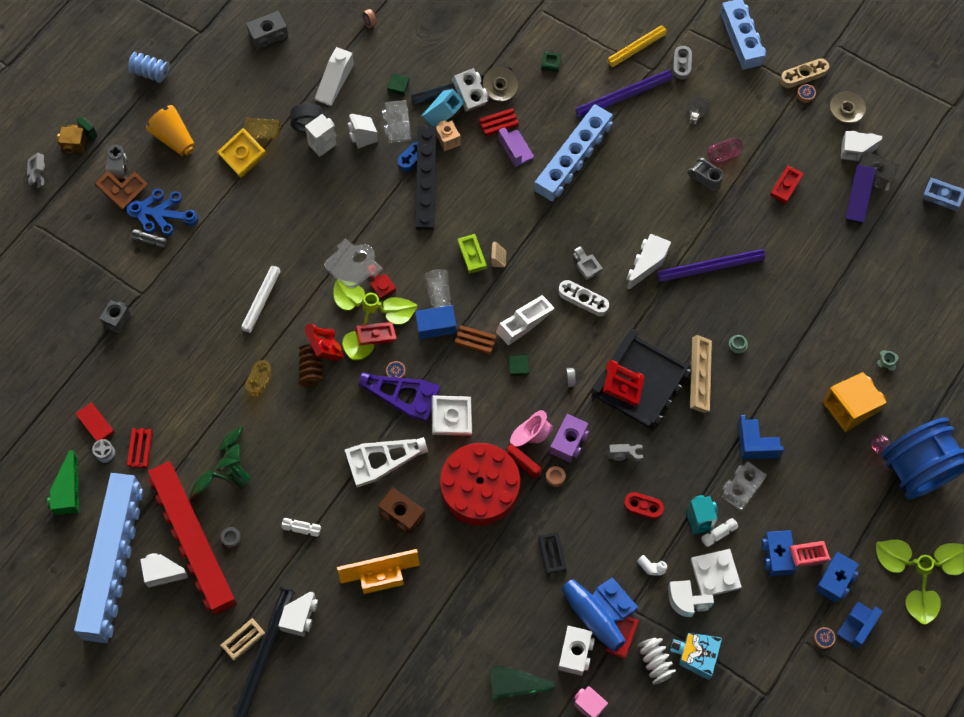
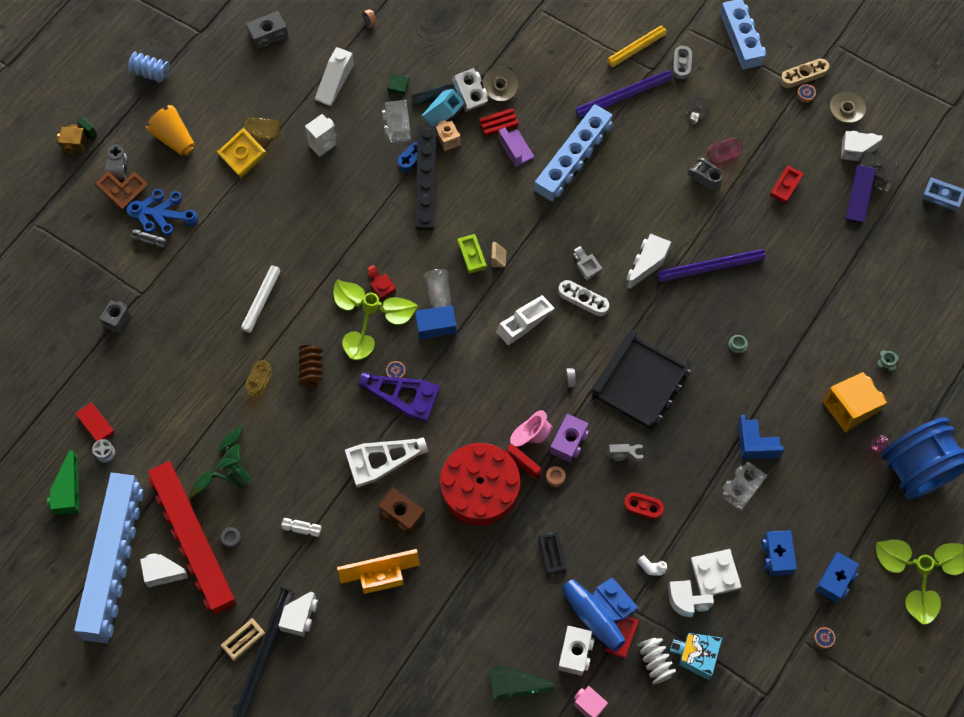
light grey plate [27,153,45,188] -> none
red tile [127,428,153,468] -> none
black tyre [290,104,324,133] -> none
red plate [305,324,344,361] -> none
clear piece [324,239,383,288] -> none
white slope [348,114,378,148] -> none
red plate [355,322,397,346] -> none
white plate [432,396,472,436] -> none
dark orange tile [455,325,497,355] -> none
dark green tile [509,355,529,376] -> none
dark green tile [541,52,561,72] -> none
red plate [603,360,644,406] -> none
teal brick [686,495,718,535] -> none
tan plate [690,335,712,413] -> none
white axle [701,518,738,547] -> none
coral slope [789,541,830,566] -> none
blue panel [837,602,883,649] -> none

